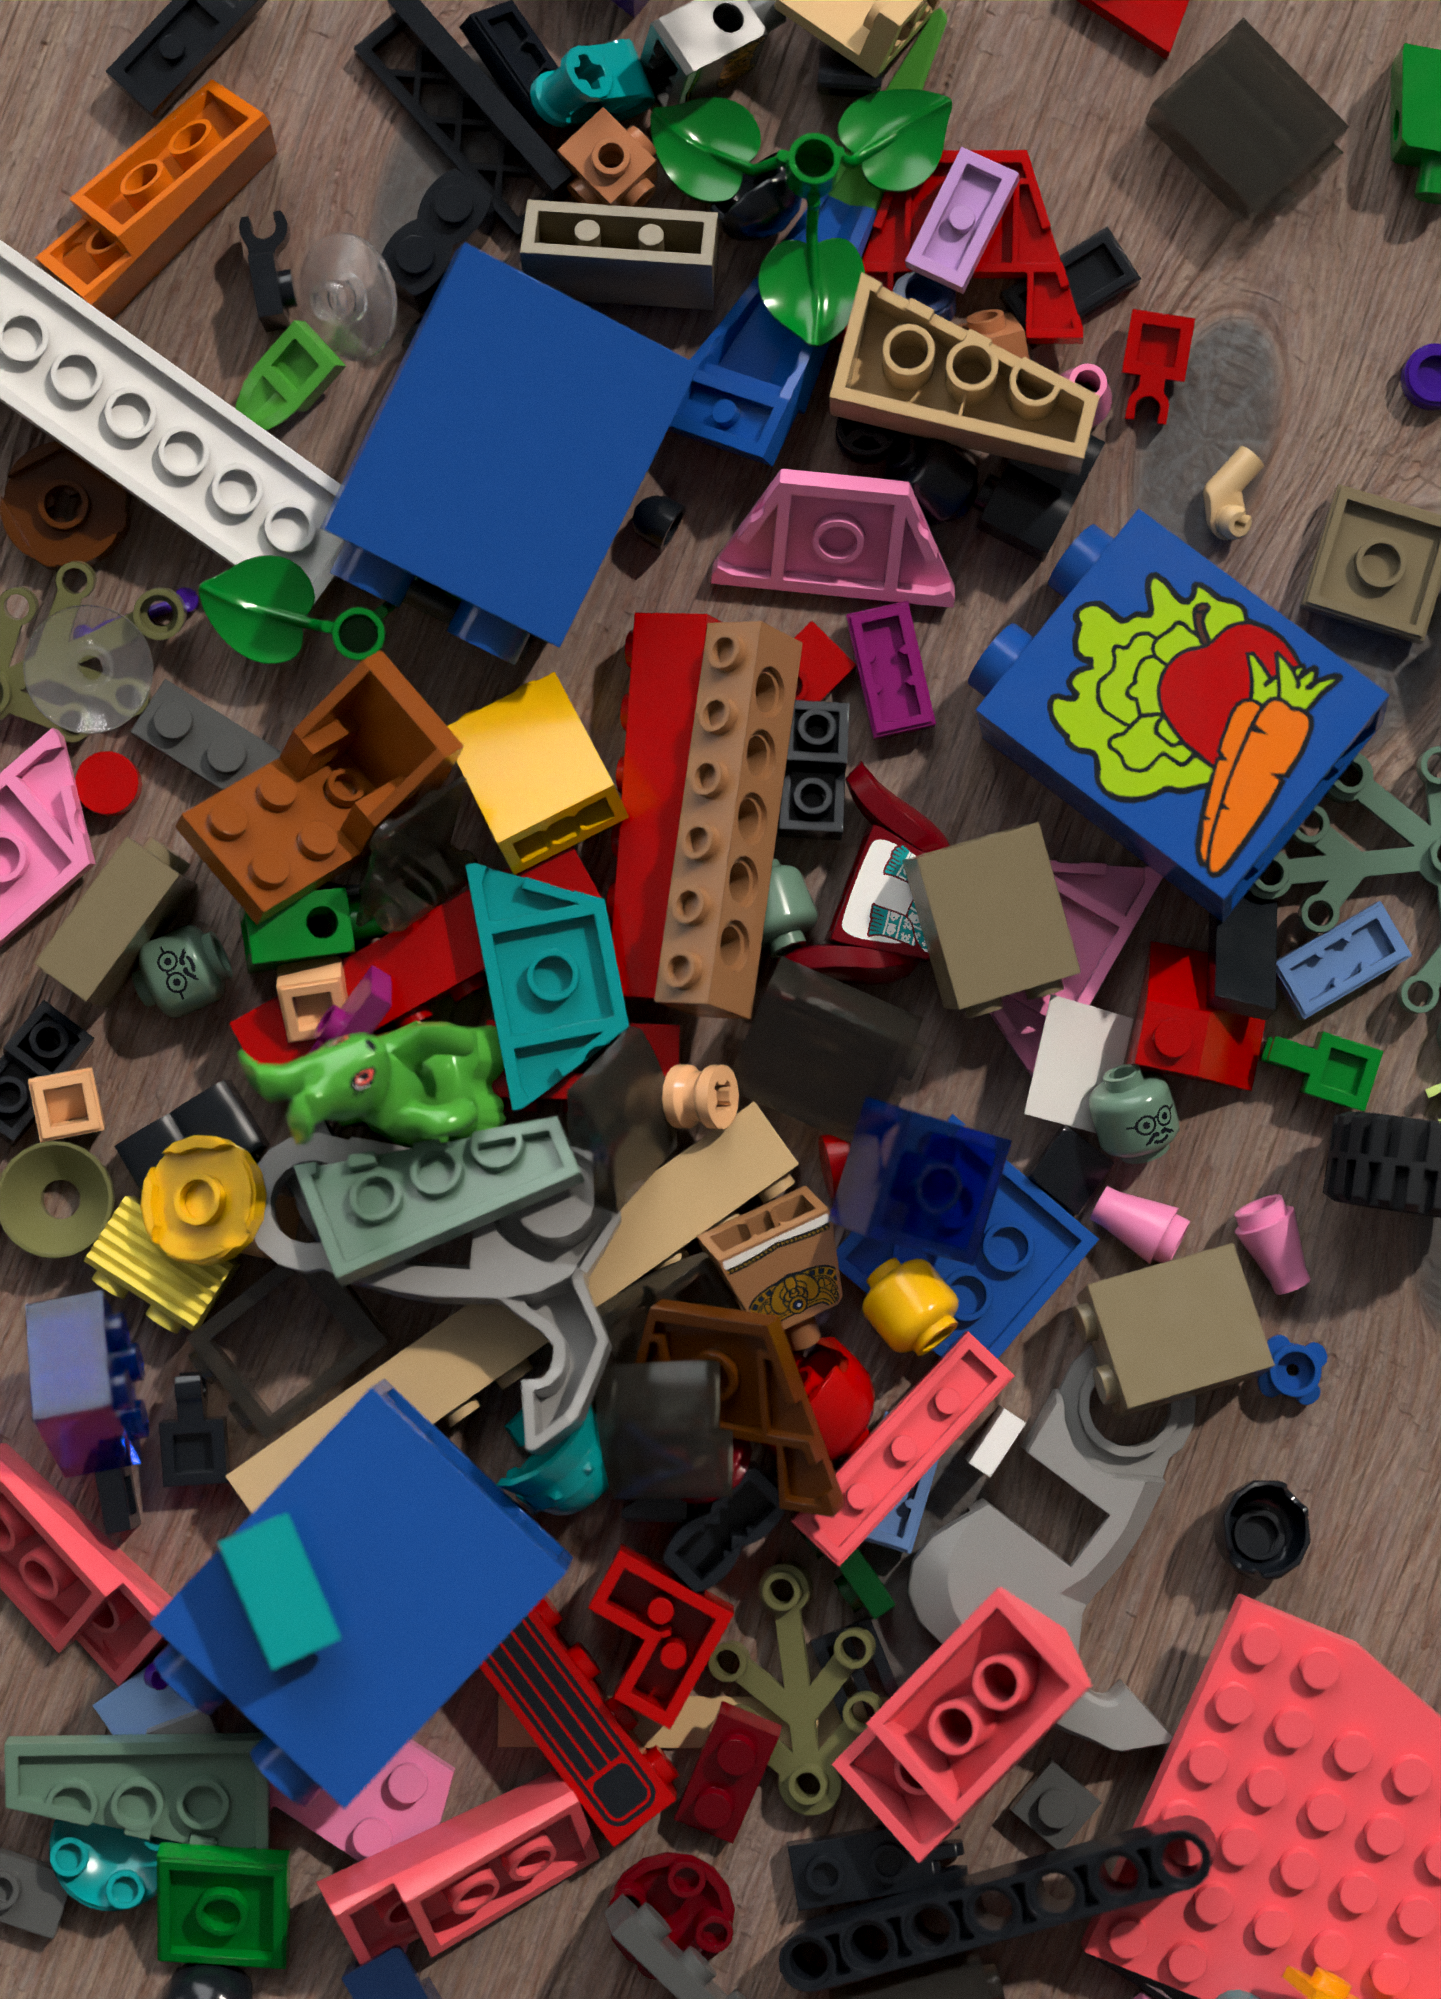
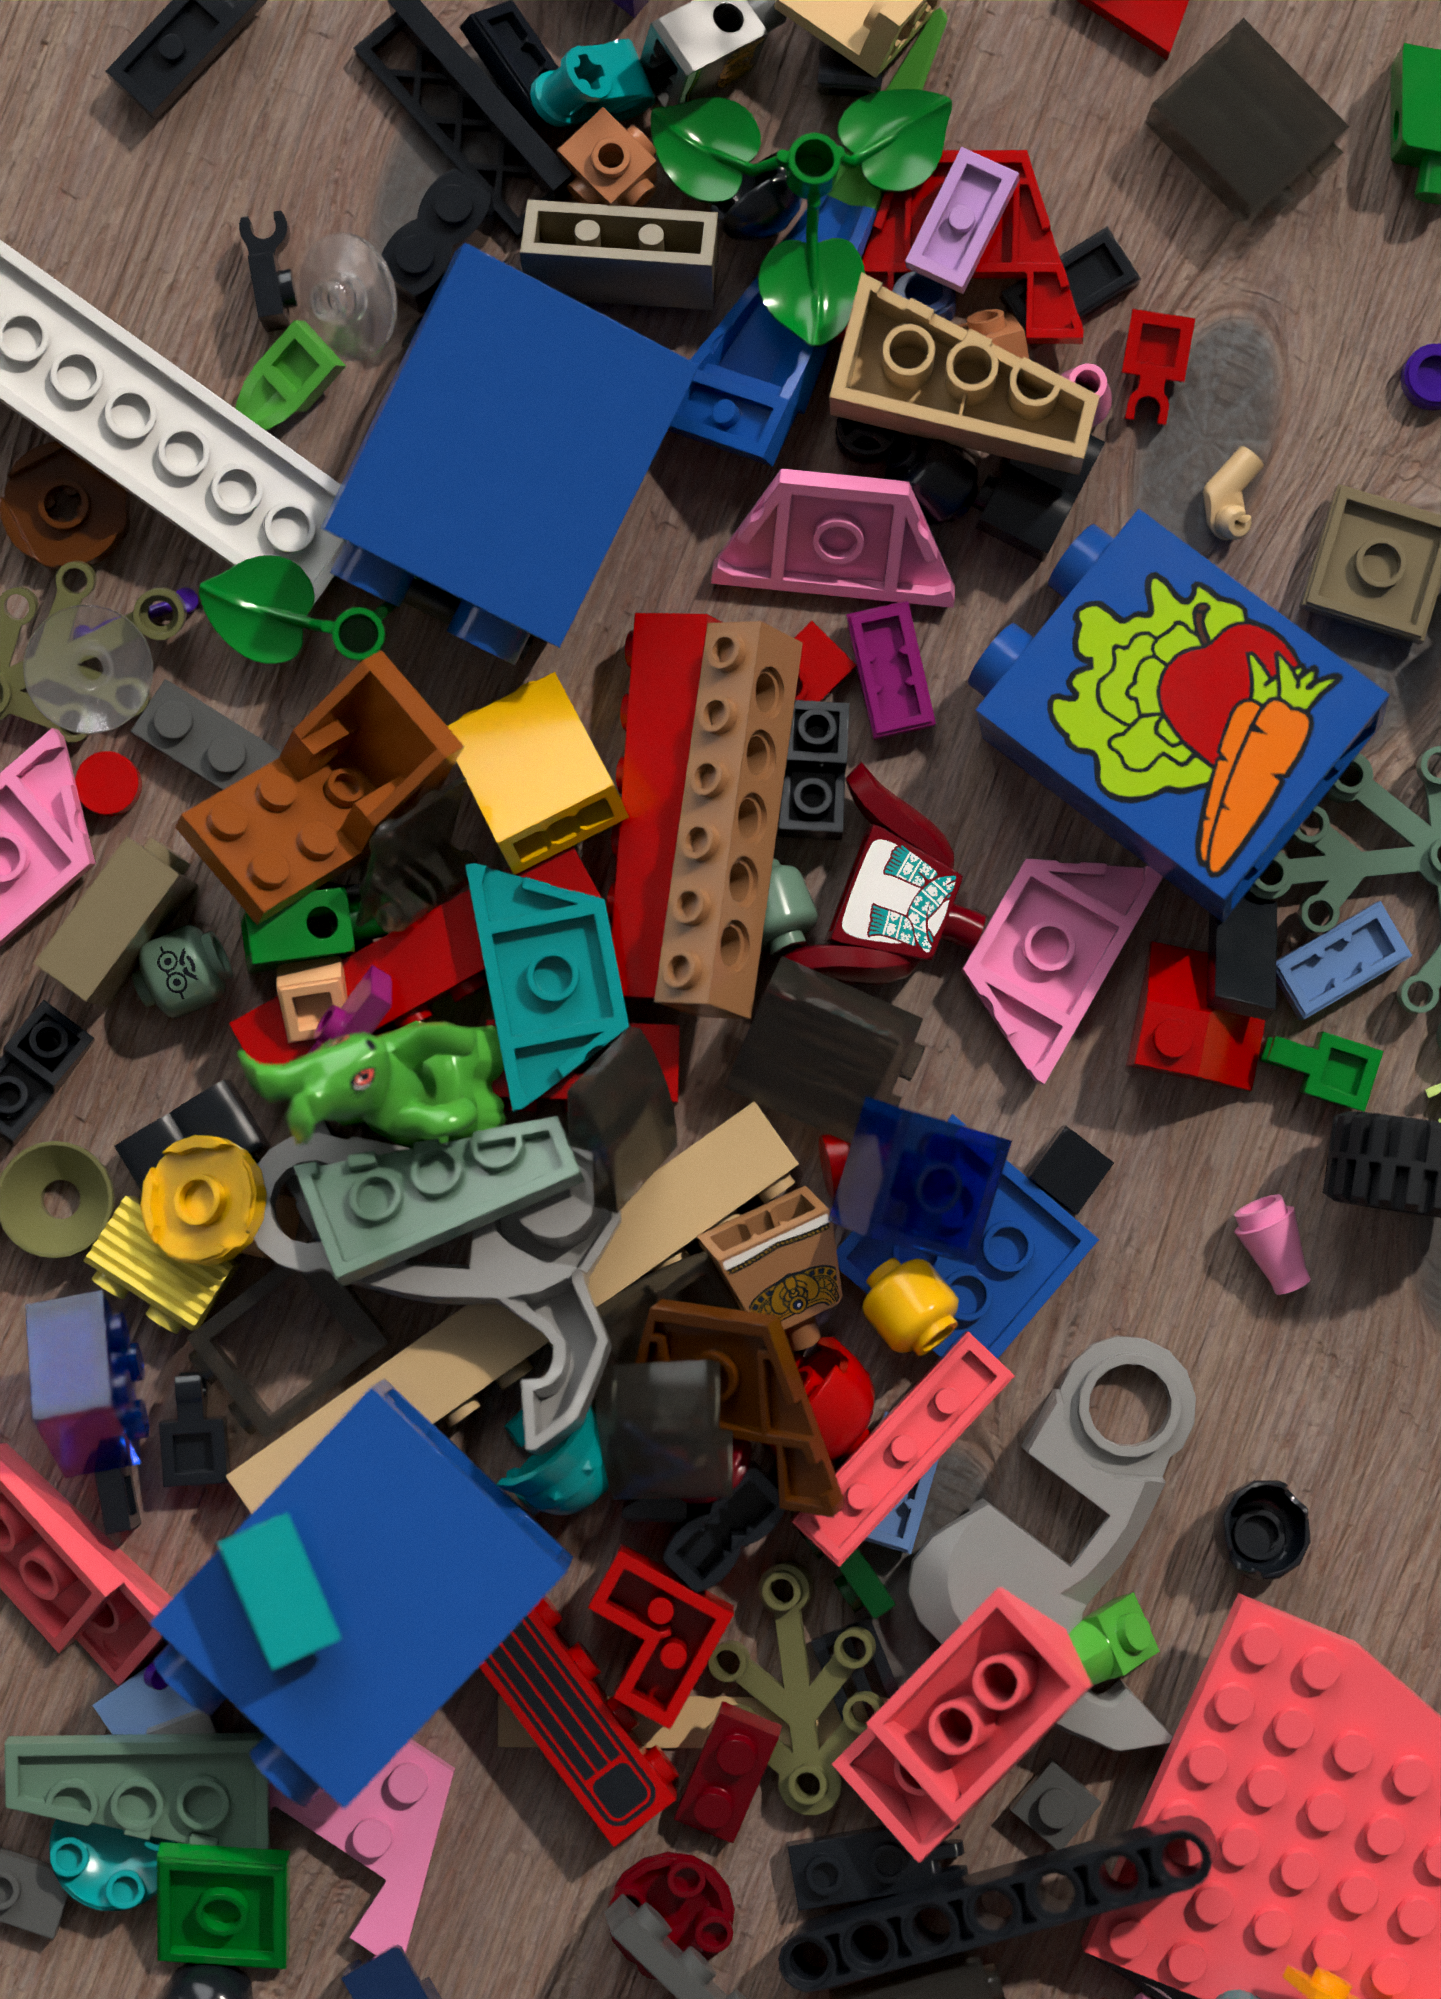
light nougat slope [28,1067,105,1143] -> none
orange slope [35,79,277,320] -> none
coral slope [316,1770,600,1965] -> none
black hinge [632,495,686,551] -> none
light nougat wheel [662,1064,739,1129] -> none
dark tan brick [902,822,1081,1018] -> none
white tile [965,1405,1026,1477] -> none
white sticker [1024,994,1134,1133] -> none
dark tan brick [1073,1243,1275,1419] -> none
sand green head [1089,1064,1179,1164] -> none
bright pink cone [1090,1186,1191,1265] -> none
blue plate [1257,1335,1328,1405] -> none
none -> bright green plate [1069,1592,1160,1685]

